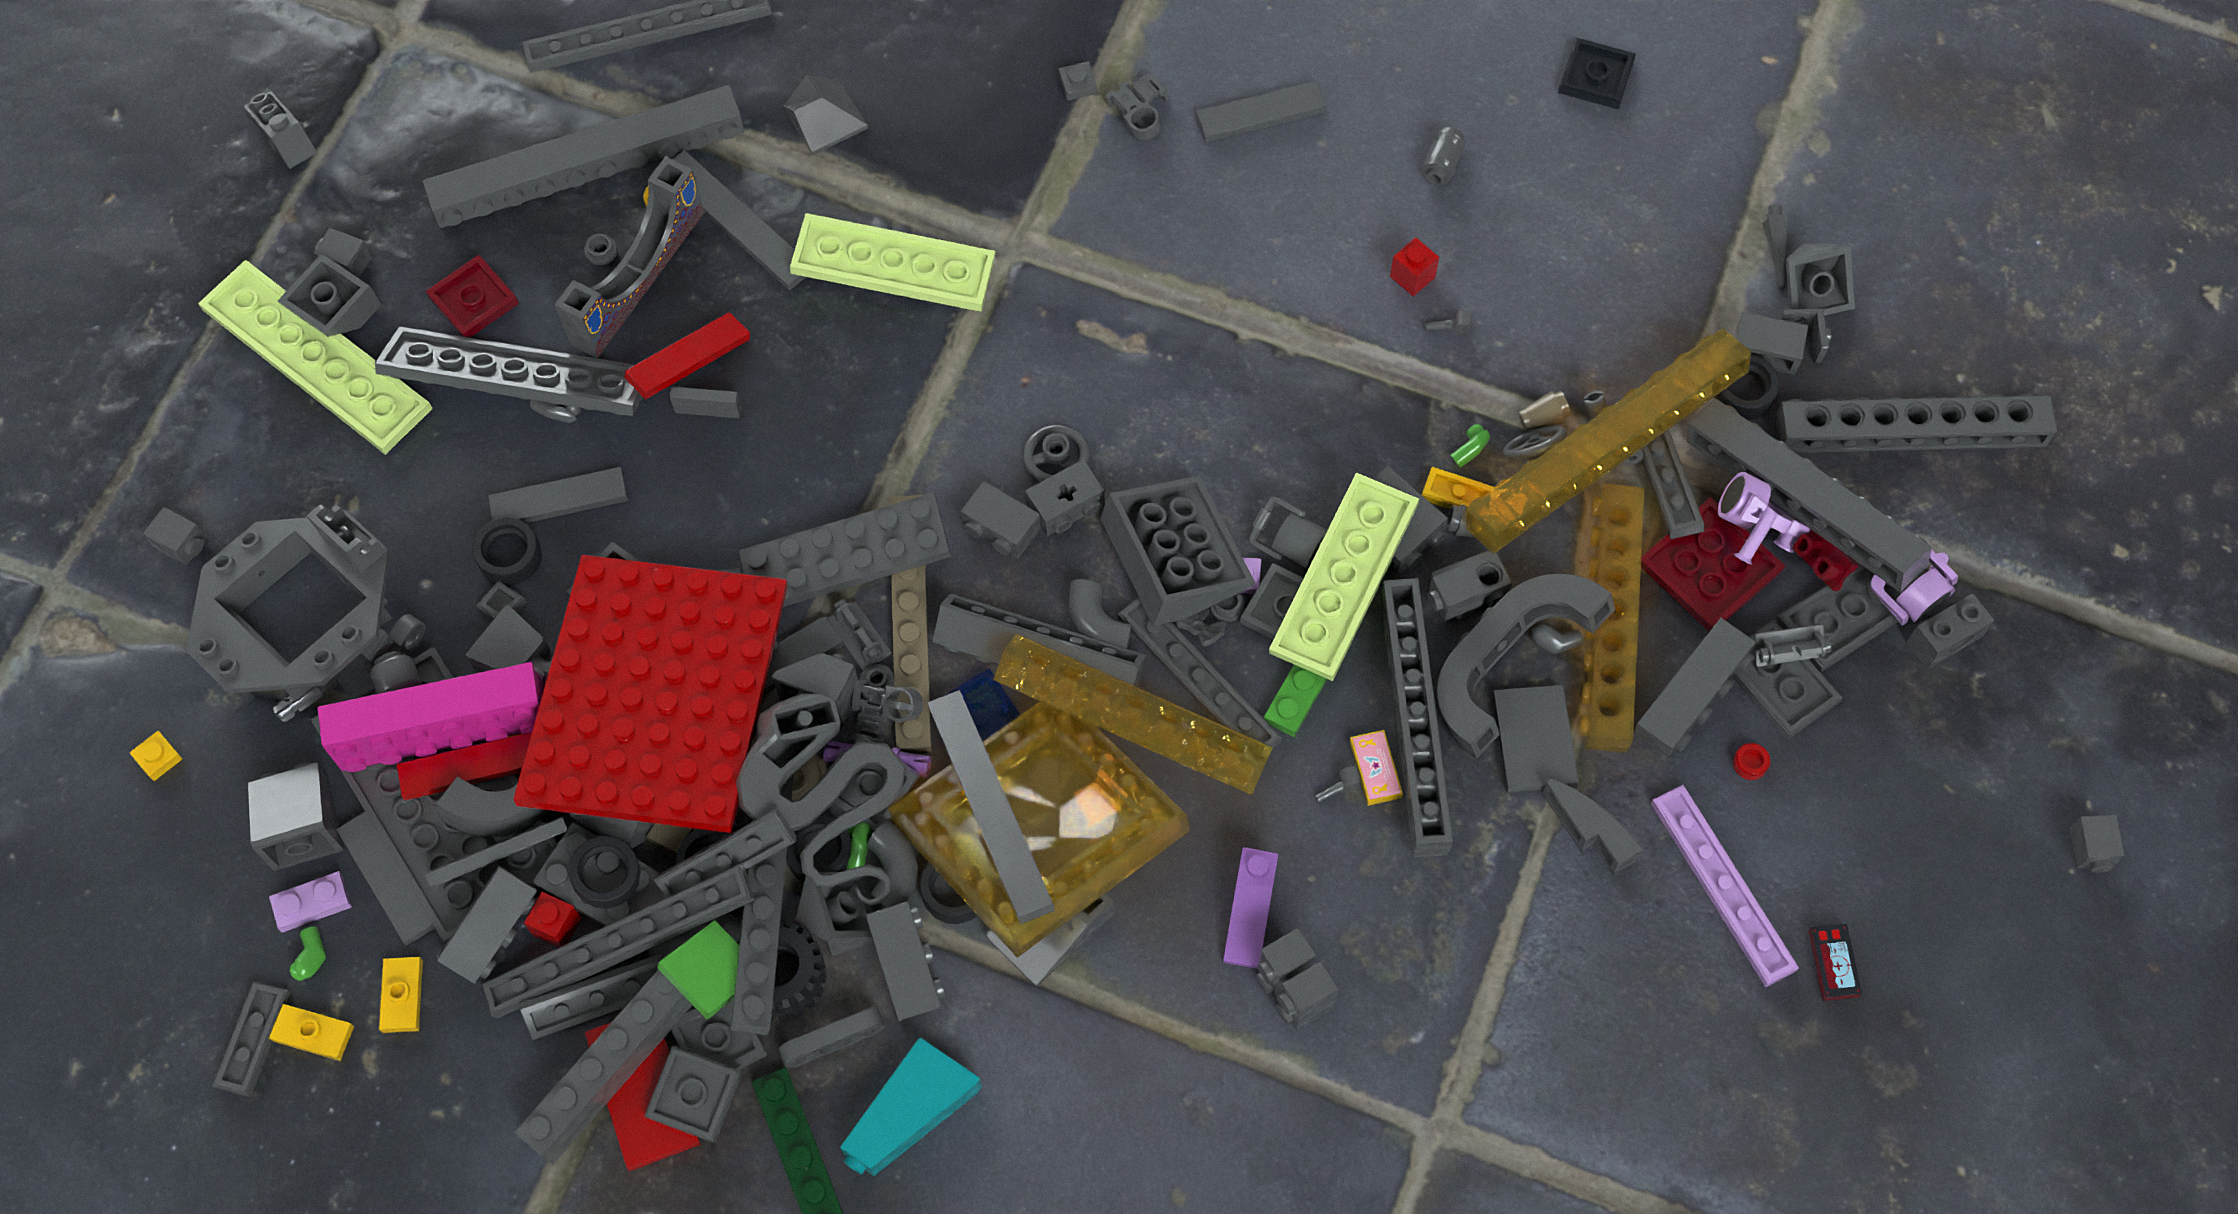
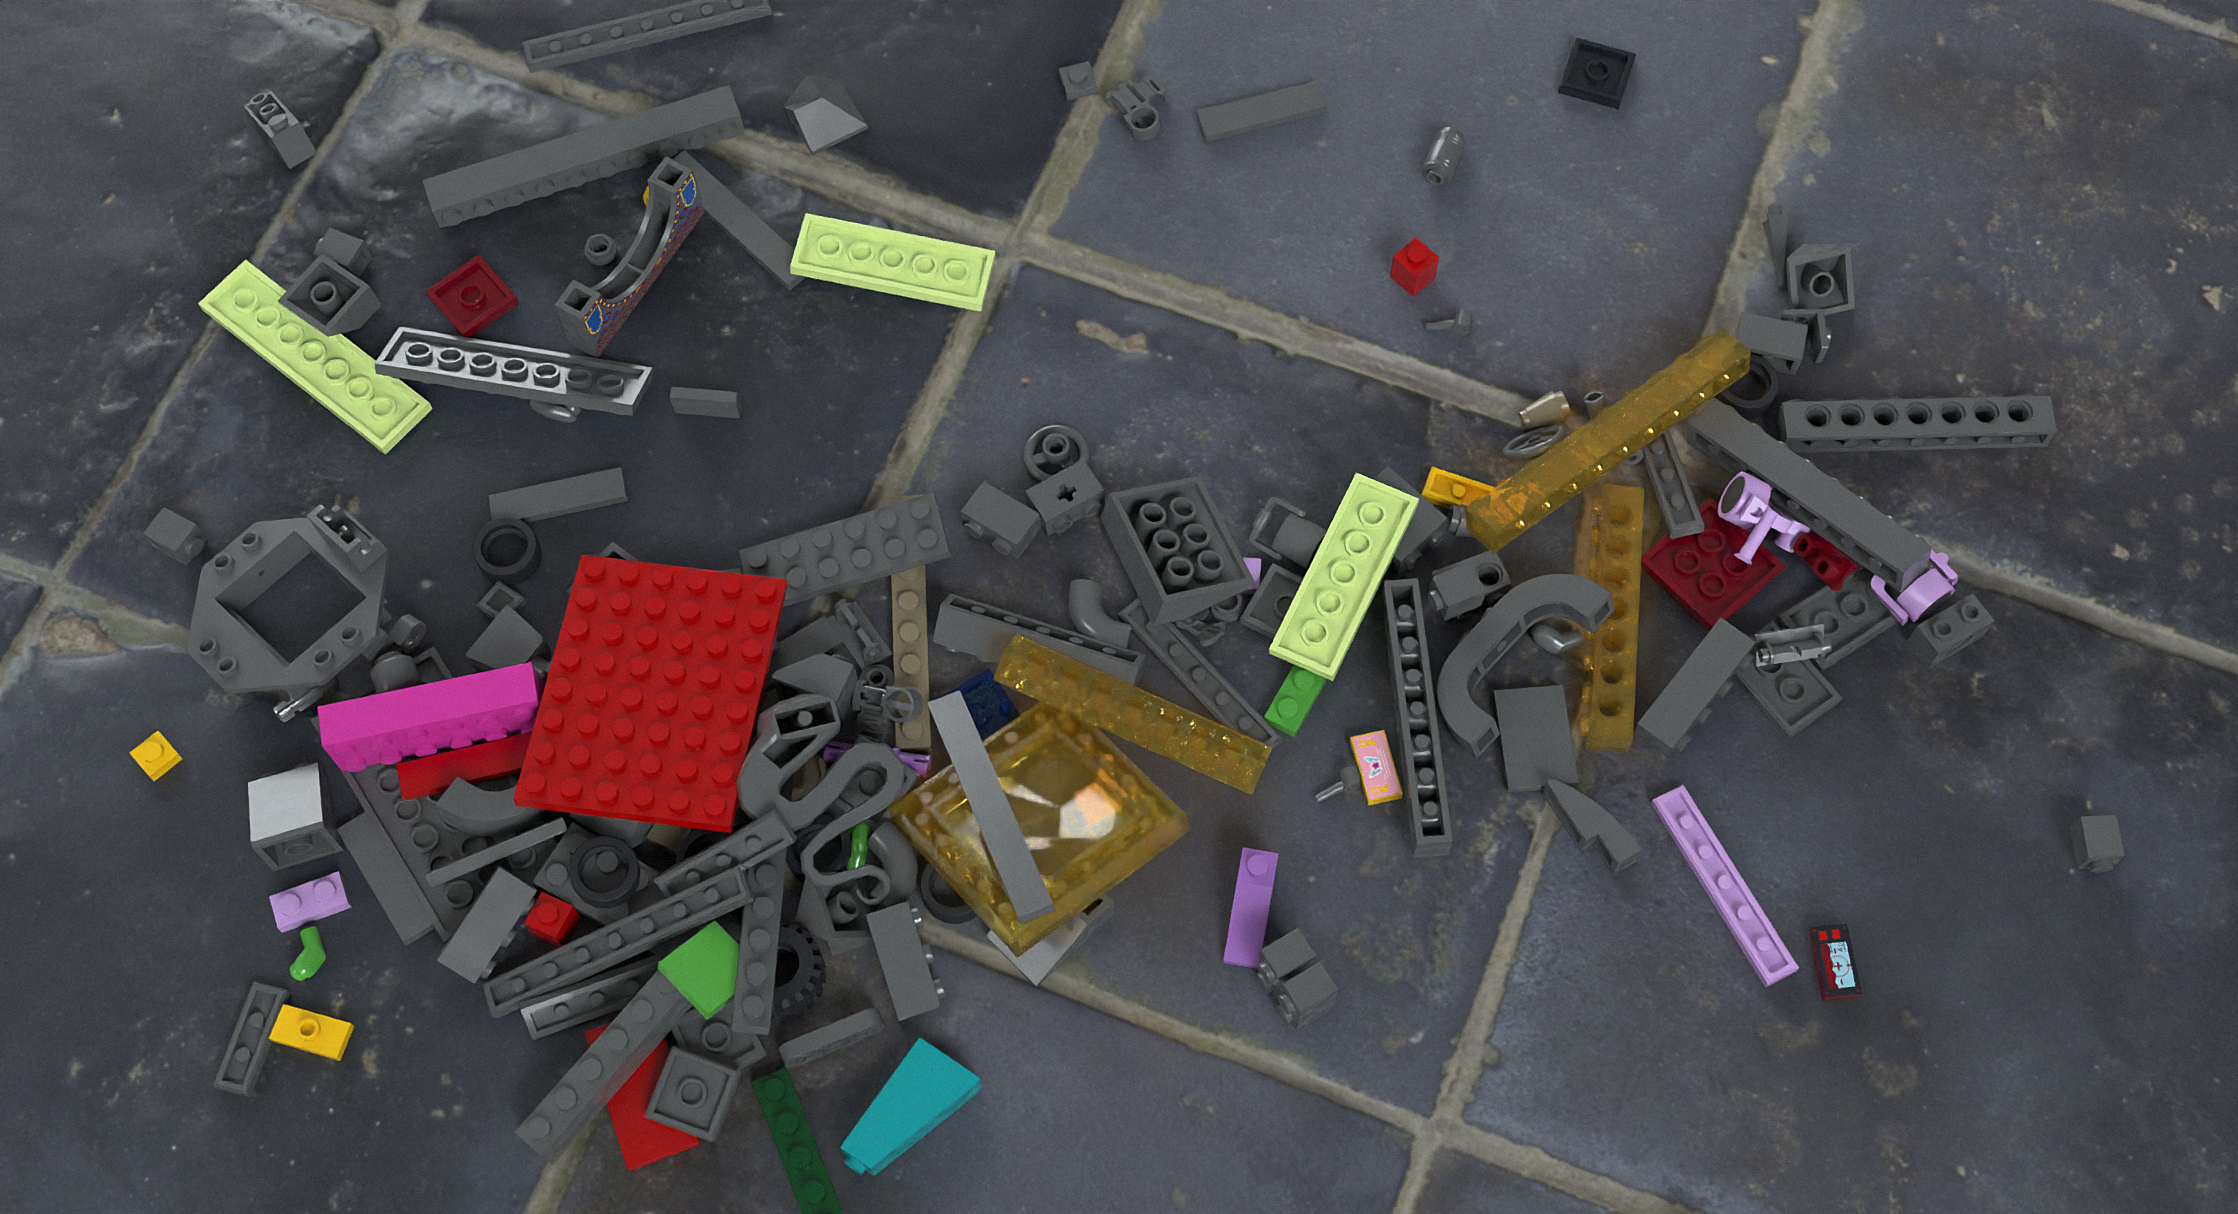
yellow plate [379,957,423,1033] -> none
red tile [625,312,750,400] -> none
bright green arm [1451,424,1490,468] -> none
red tile [1733,743,1771,780] -> none

